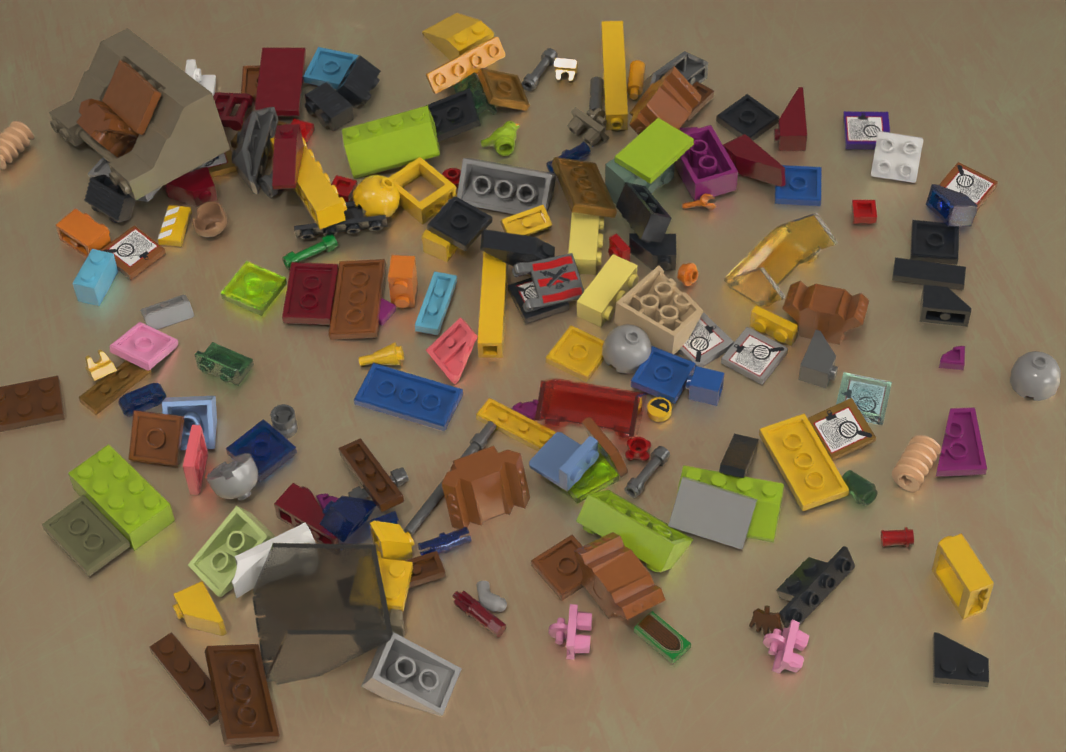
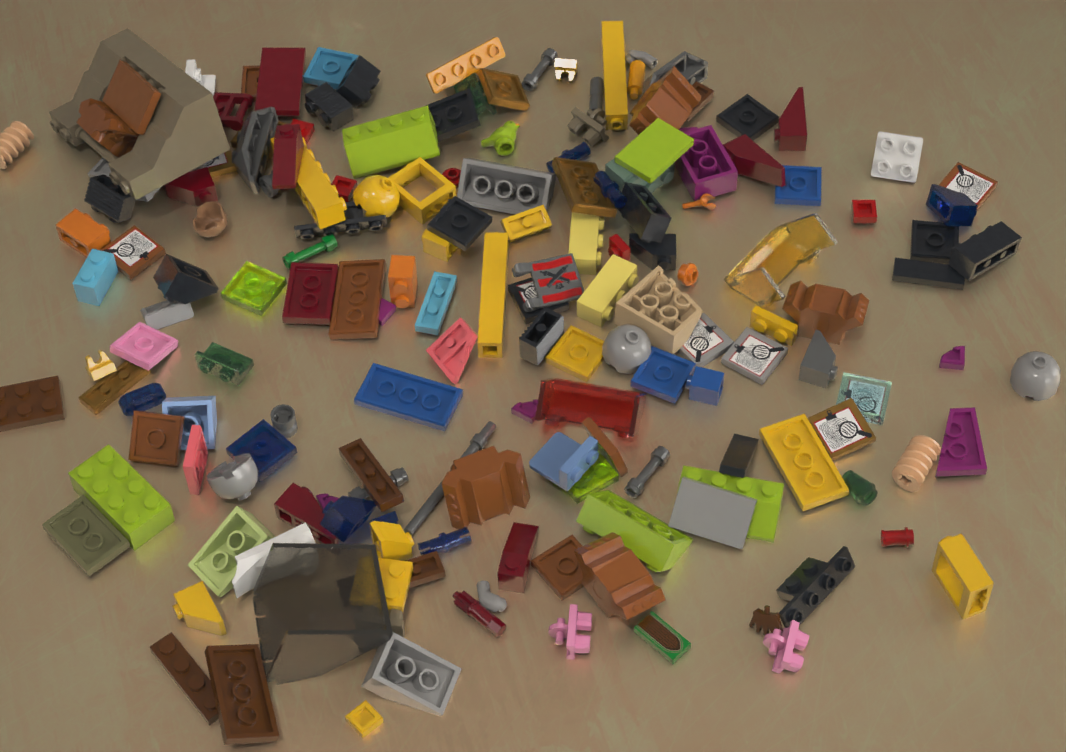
yellow tile [158,205,192,247] -> none
yellow cone [359,342,404,366] -> none
yellow slope [422,13,494,61] -> none
yellow tile [476,398,556,451] -> none
black slope [480,229,555,275] -> none
red plate [625,437,651,461] -> none
yellow tile [647,397,672,422] -> none
tile [843,111,890,150] -> none
black slope [920,285,971,327] -> none
black wing [933,632,989,687] -> none
none -> black slope [153,254,219,304]
none -> yellow tile [345,700,384,739]
none -> dark red slope [497,522,539,594]
none -> black brick [519,307,564,365]
none -> clear blue pin [593,171,627,208]
none -> light grey arm [625,50,658,69]
none -> black brick [949,221,1022,281]

